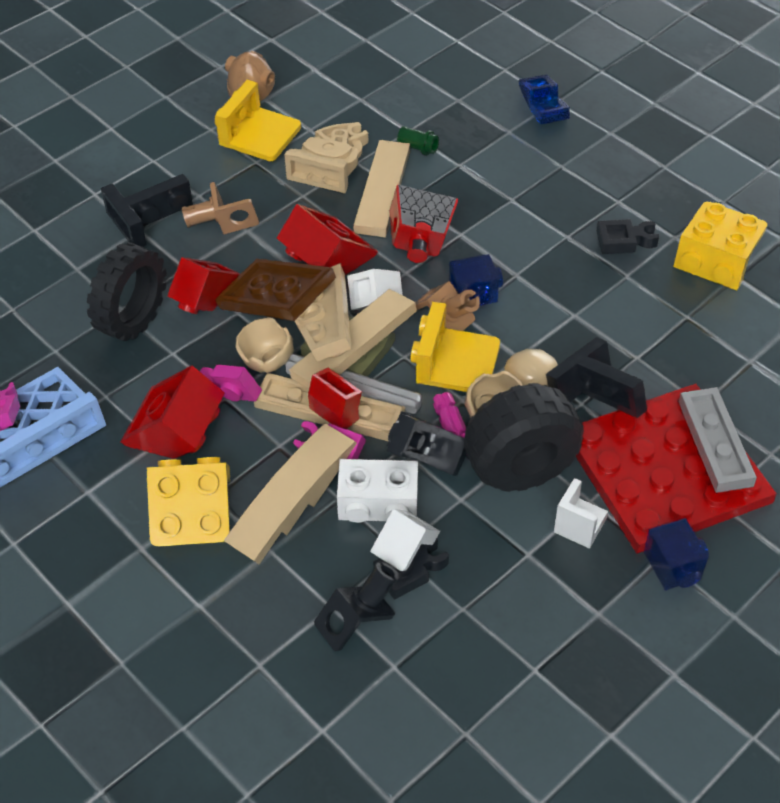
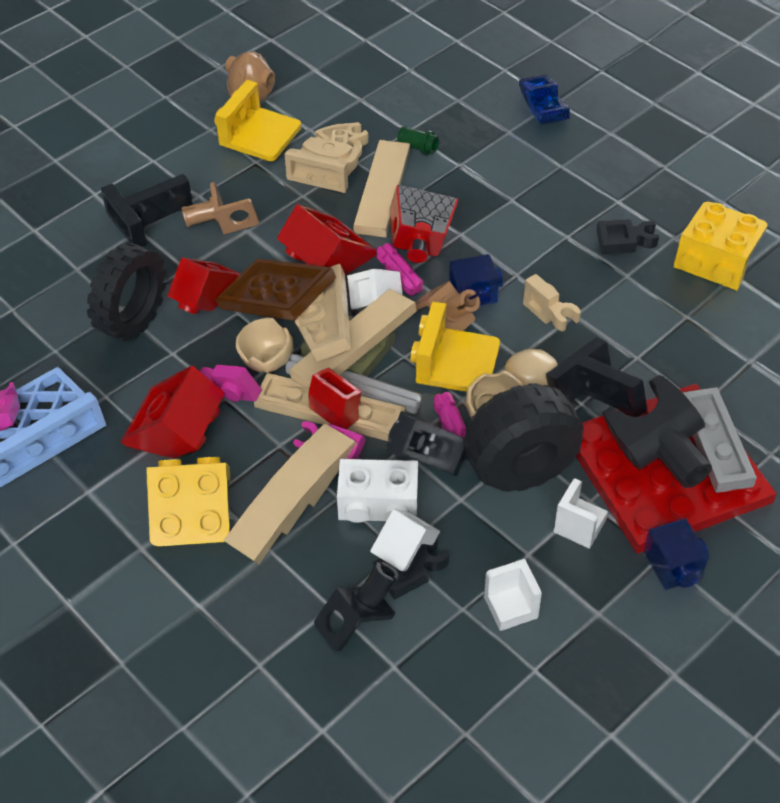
none -> dark pink axle [376,243,423,296]
none -> white panel [484,559,542,631]
none -> tan plate [523,274,581,332]
none -> black connector [602,375,712,488]

